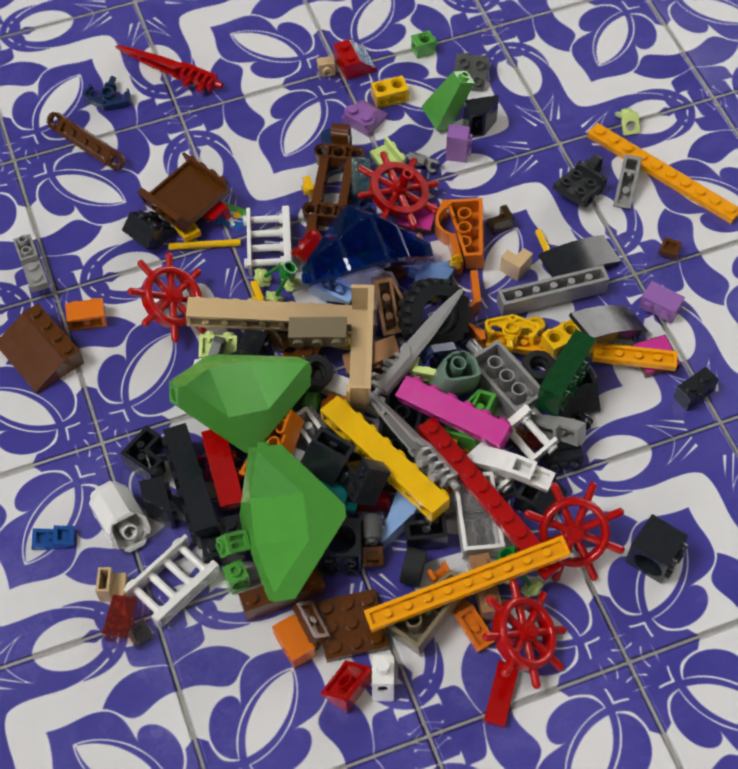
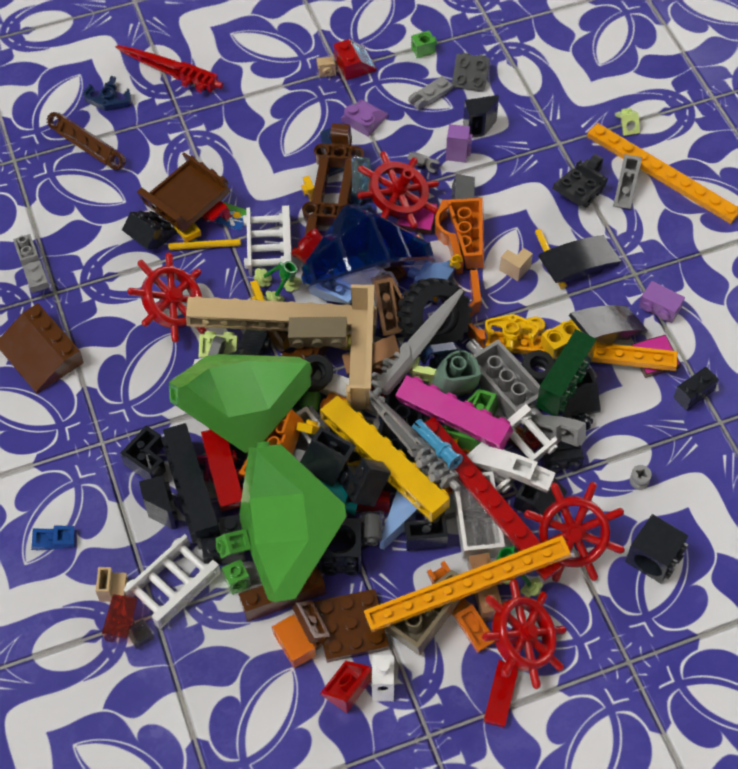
orange brick [65,298,107,332] -> none
white brick [89,481,151,552] -> none
reddish brown plate [362,544,384,567] -> none
yellowish green bracket [370,137,407,178] -> none
yellow brick [371,75,409,109] -> none
black tyre [399,547,427,587] -> none
bright green slope [422,71,475,130] -> none
dark brown panel [487,204,514,235] -> none
light grey brick [497,265,610,316] -> none
reddish brown plate [658,237,682,260] -> none
none -> yellow plate [296,419,325,434]
none -> light grey hinge [408,76,453,110]
none -> dark azure pin [412,419,463,470]
none -> dark grey hinge [451,174,475,199]
none -> light grey wheel [629,465,652,490]

